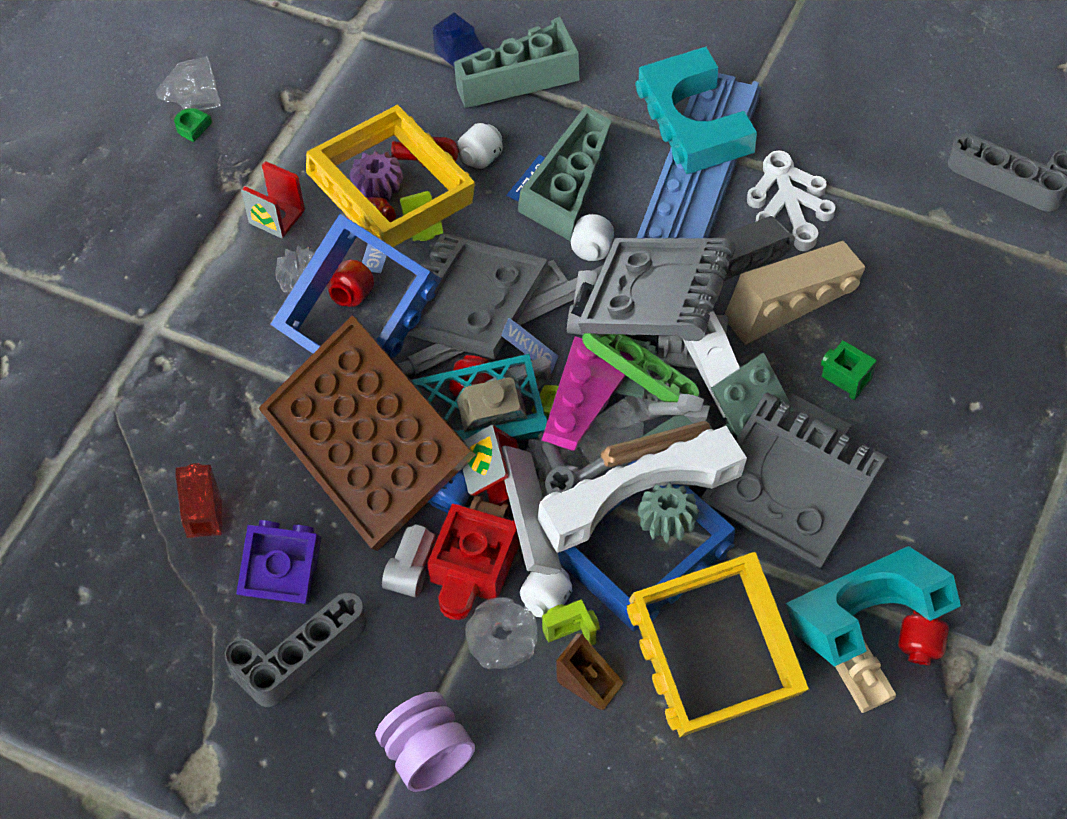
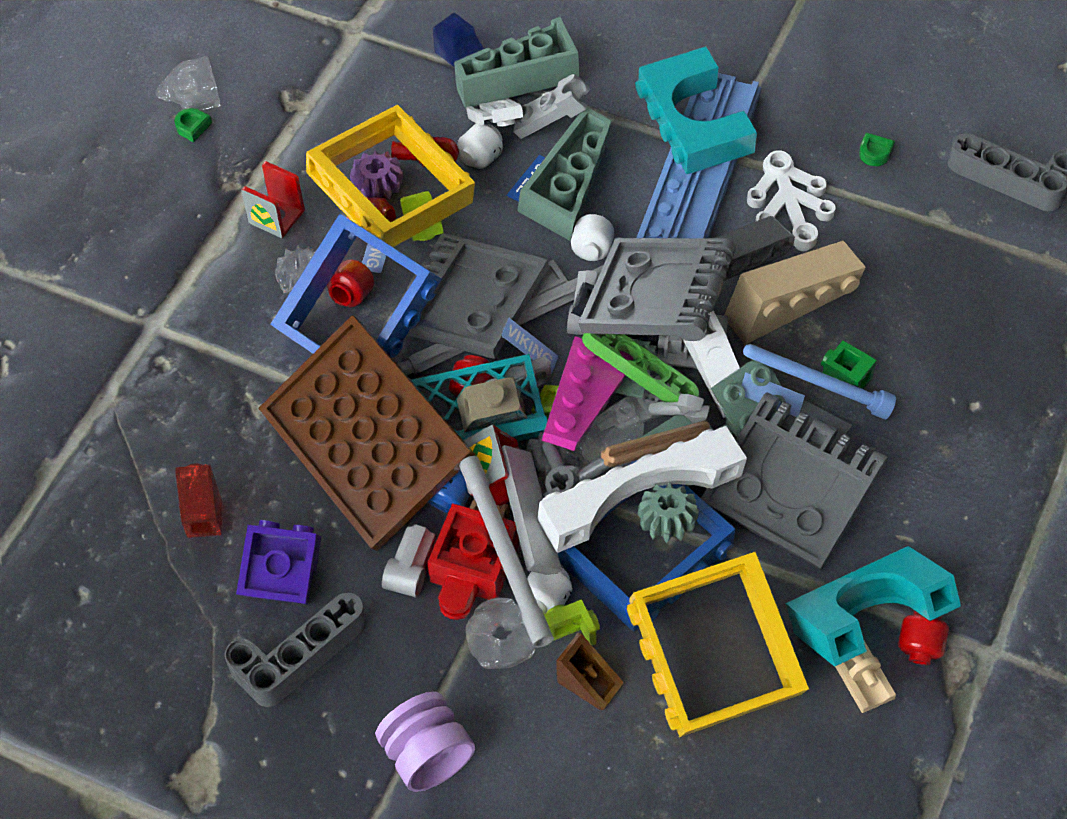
none -> light grey piece [459,456,554,648]
none -> white plate [466,98,523,126]
none -> light grey plate [513,74,590,139]
none -> light blue sticker [739,372,805,417]
none -> medium blue piece [743,344,896,420]
none -> green tile [859,132,895,166]

